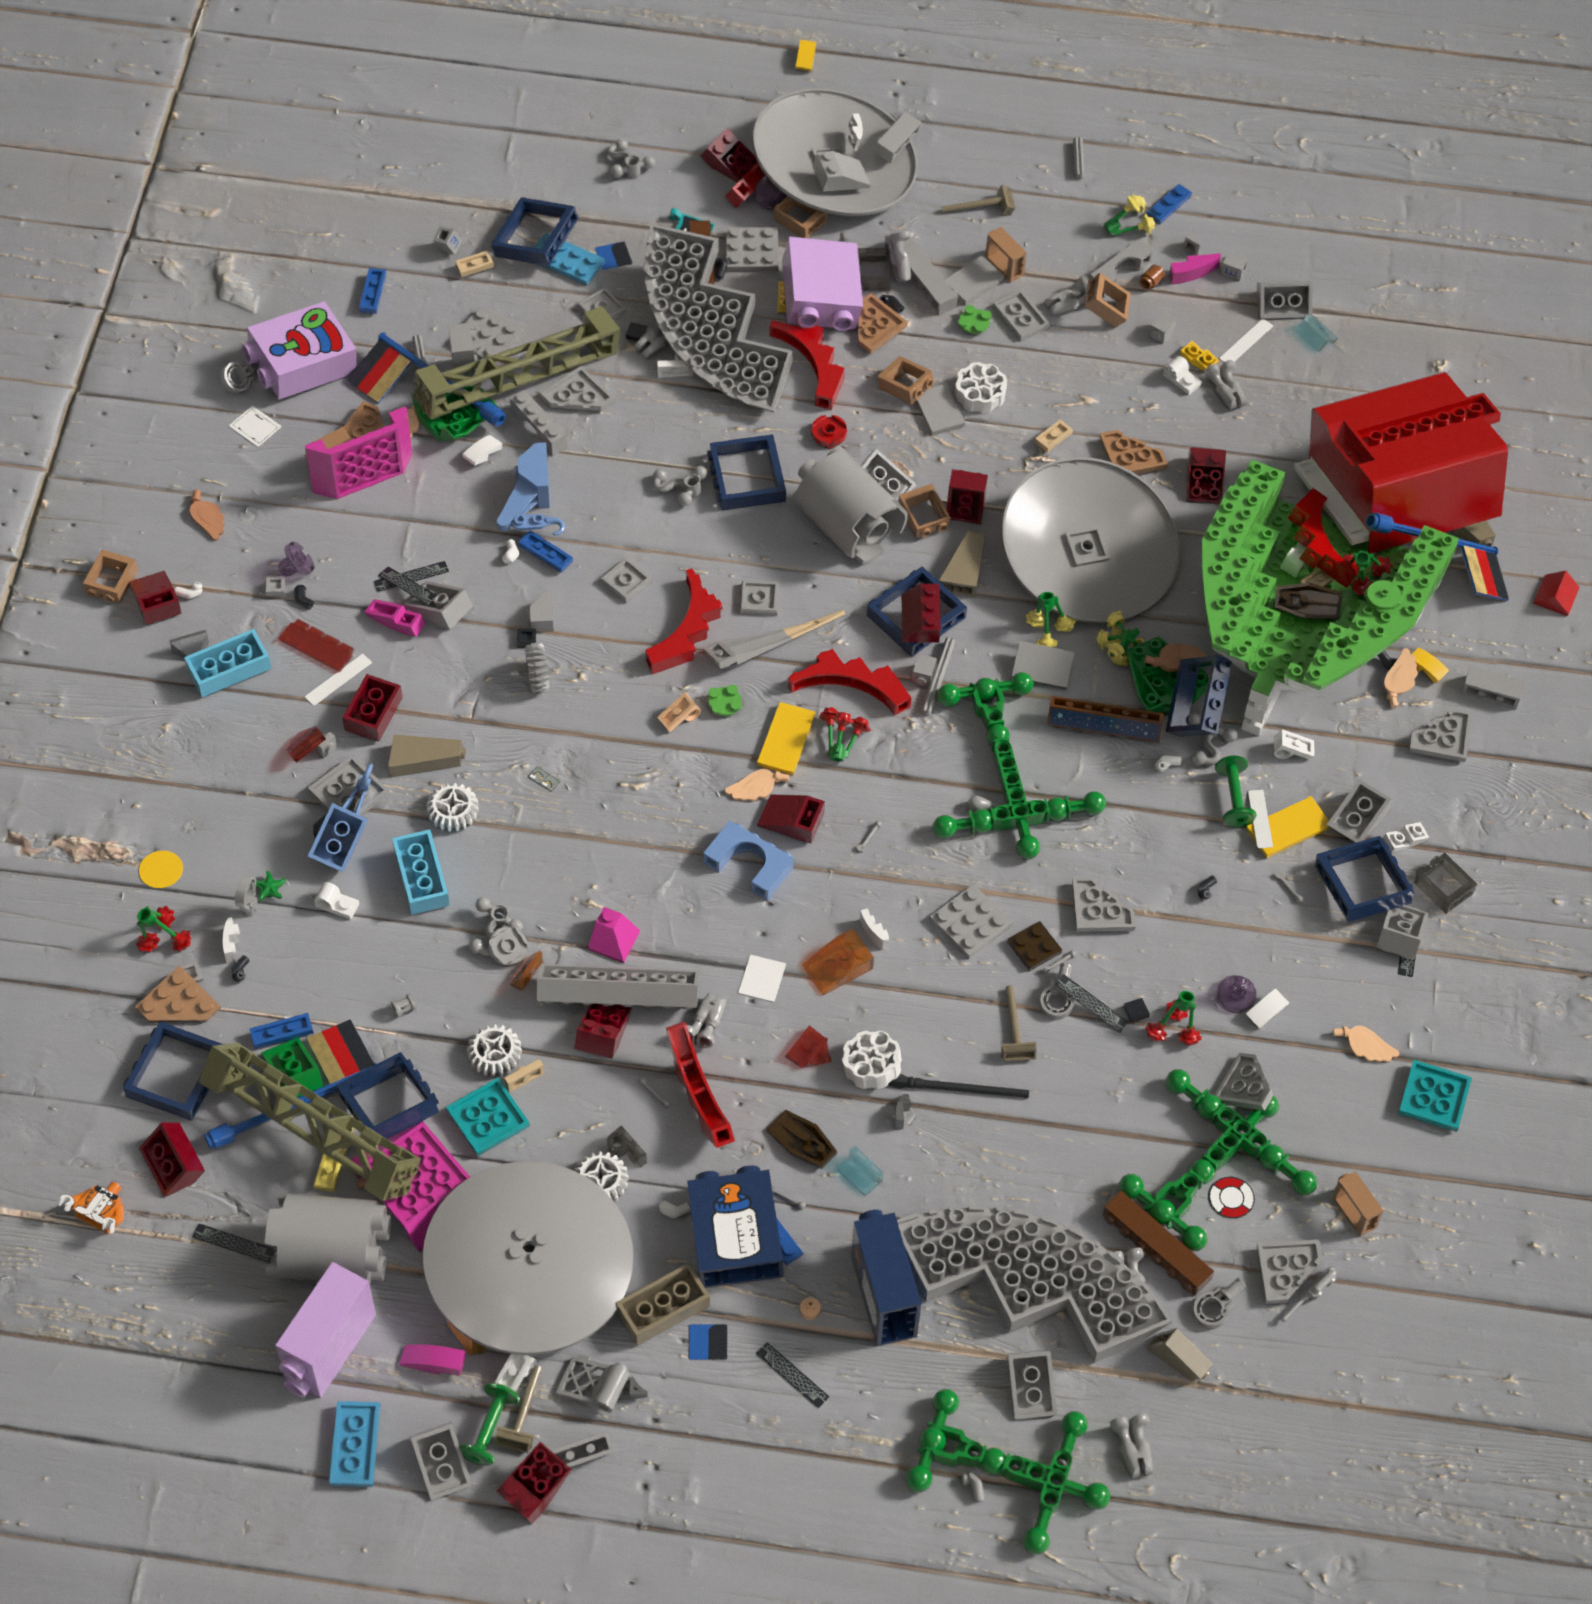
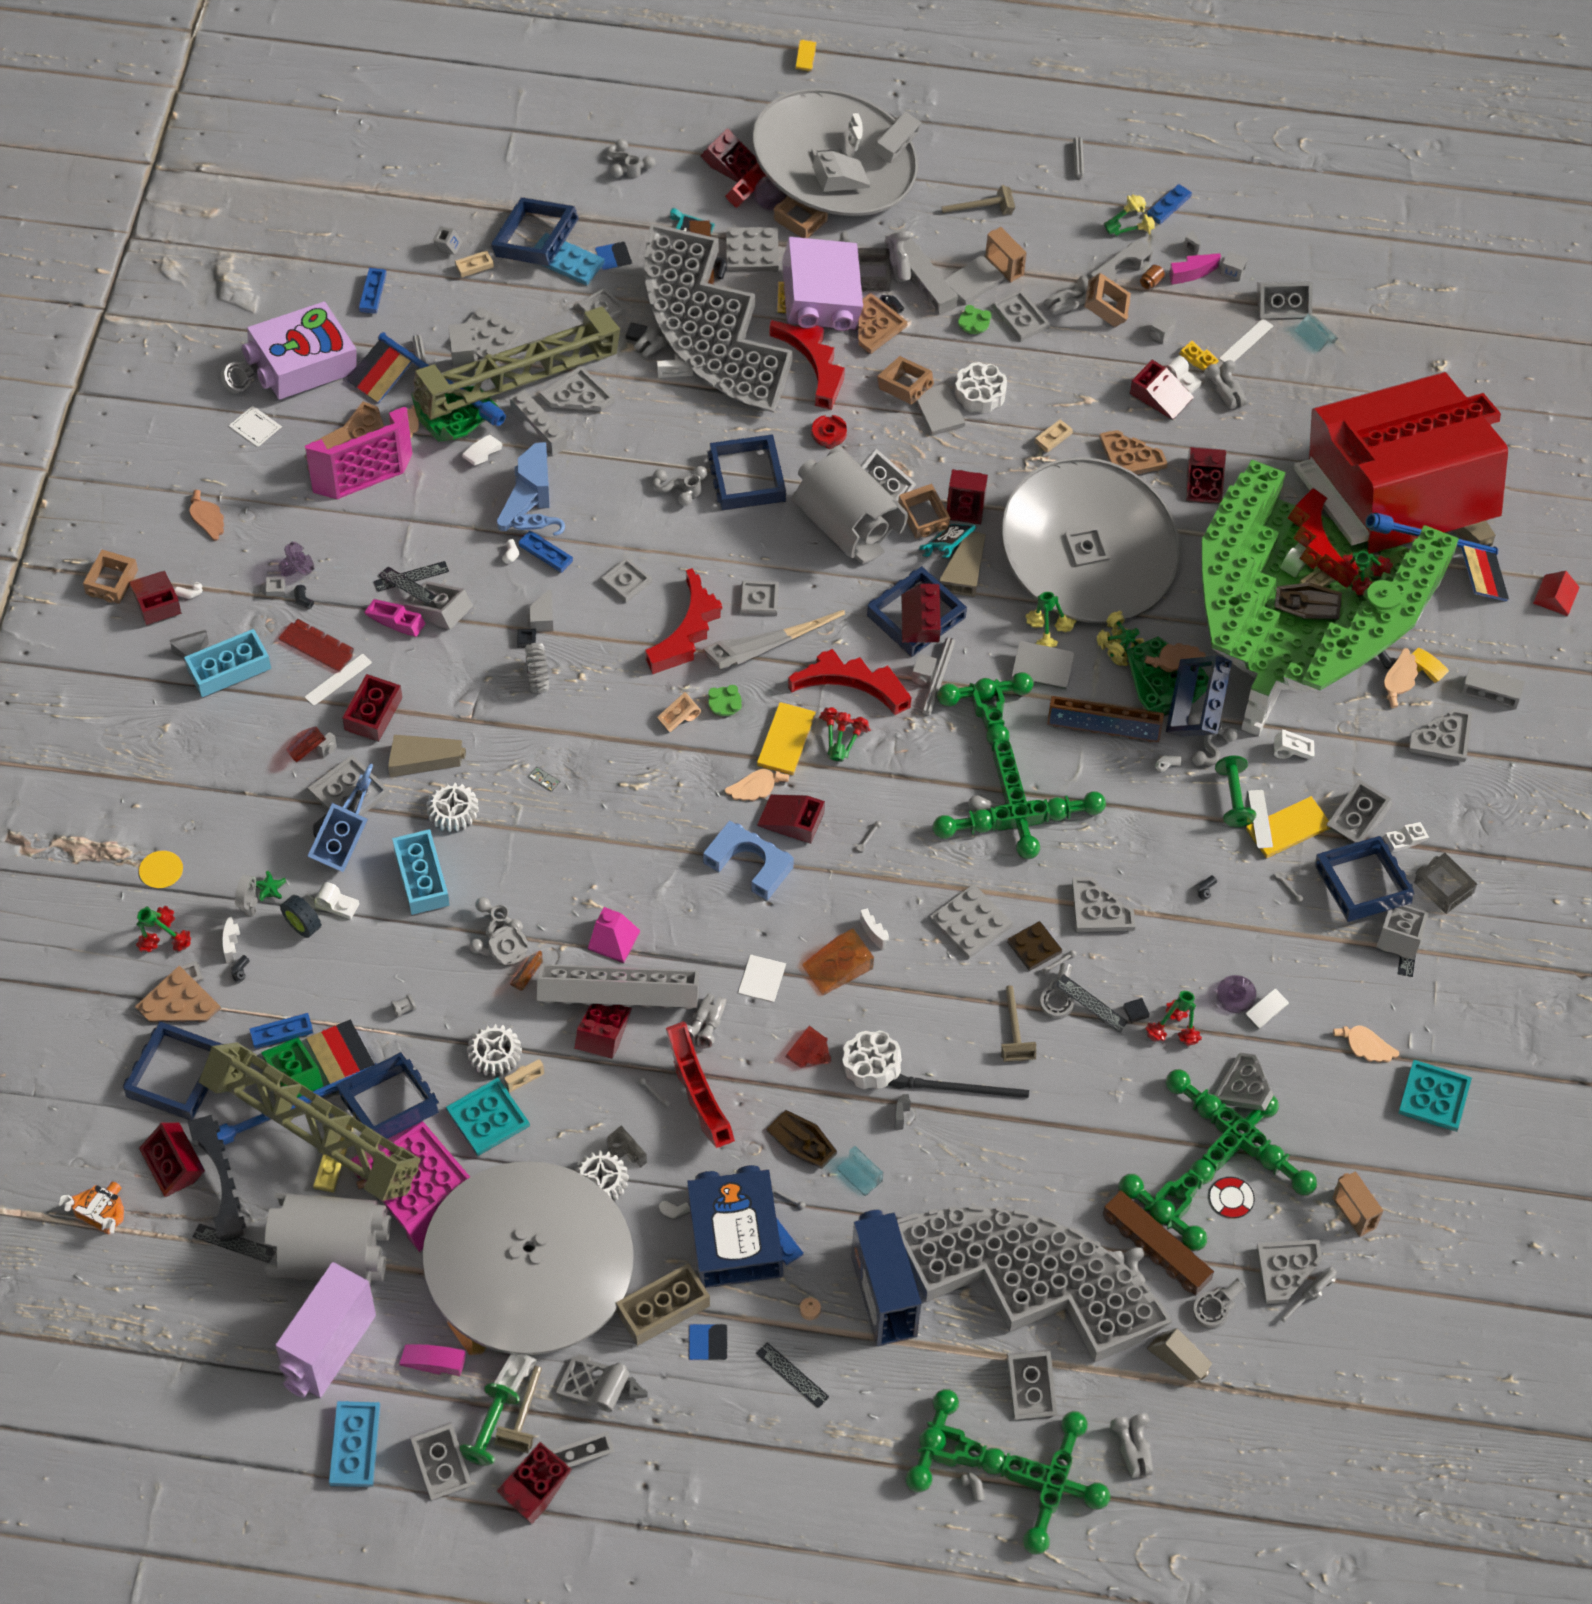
none -> black arch [187,1115,247,1242]
none -> black wheel [280,894,322,938]
none -> flag [919,524,976,558]
none -> slope [1130,359,1193,420]

